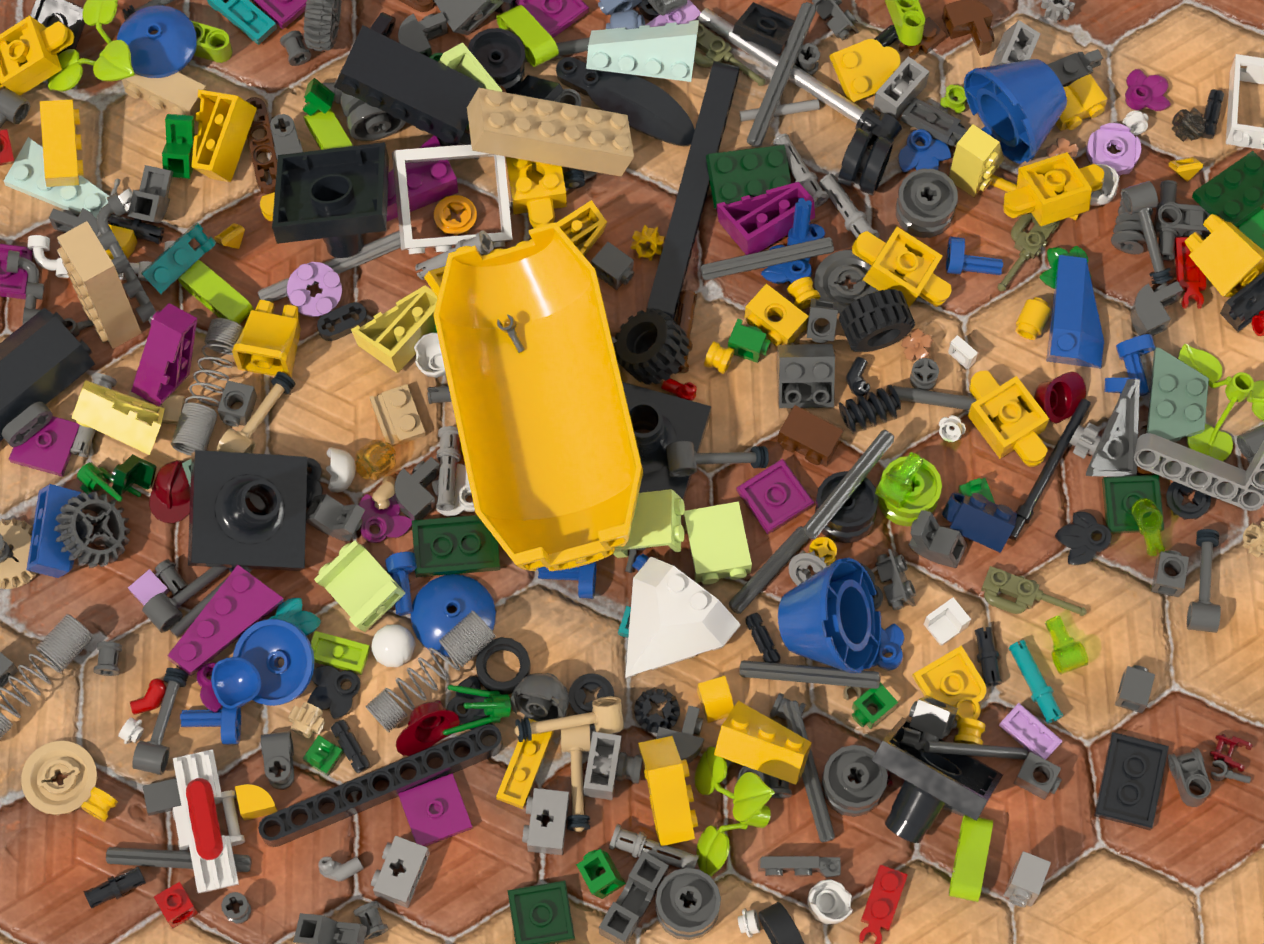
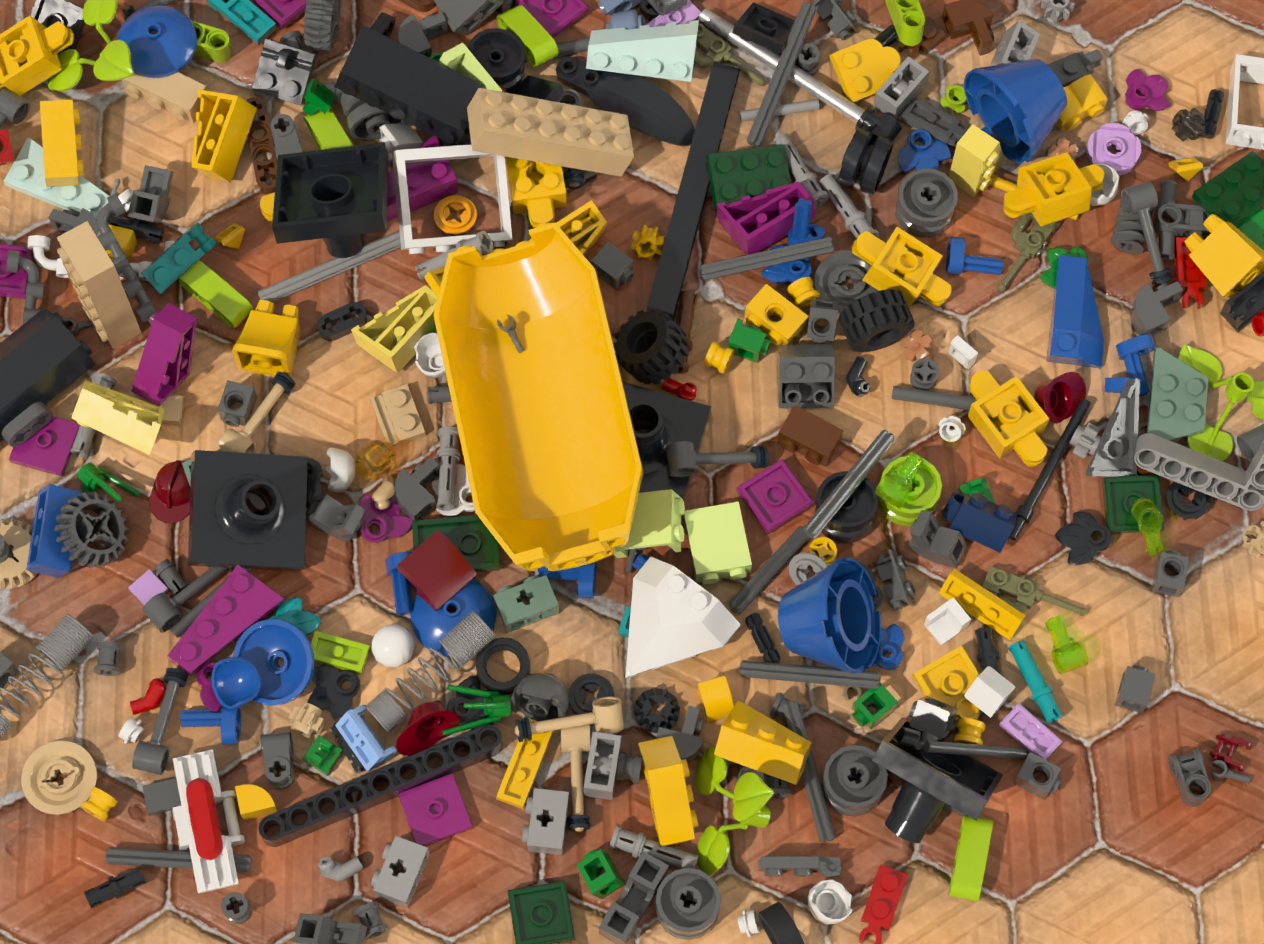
dark green bracket [111,454,157,496] -> none
red brick [154,882,199,929] -> none
green brick [162,114,197,179] -> none
light grey piece [171,318,244,456] -> none
lavender plate [287,262,342,317] -> none
yellowish green panel [314,540,406,632] -> none
black piece [839,384,901,434] -> none
light grey brick [1003,851,1051,908] -> none
yellow brick [1016,297,1051,340] -> none
black tile [1094,732,1169,831] -> none
dark grey piece [1187,529,1221,633] -> none
none -> hinge [251,39,318,105]
none -> light blue hinge [335,704,397,772]
none -> white slope [379,123,424,165]
none -> dark red slope [397,529,477,612]
none -> sand green brick [493,575,559,633]
none -> yellow plate [939,569,1026,640]
none -> white panel [964,666,1016,718]

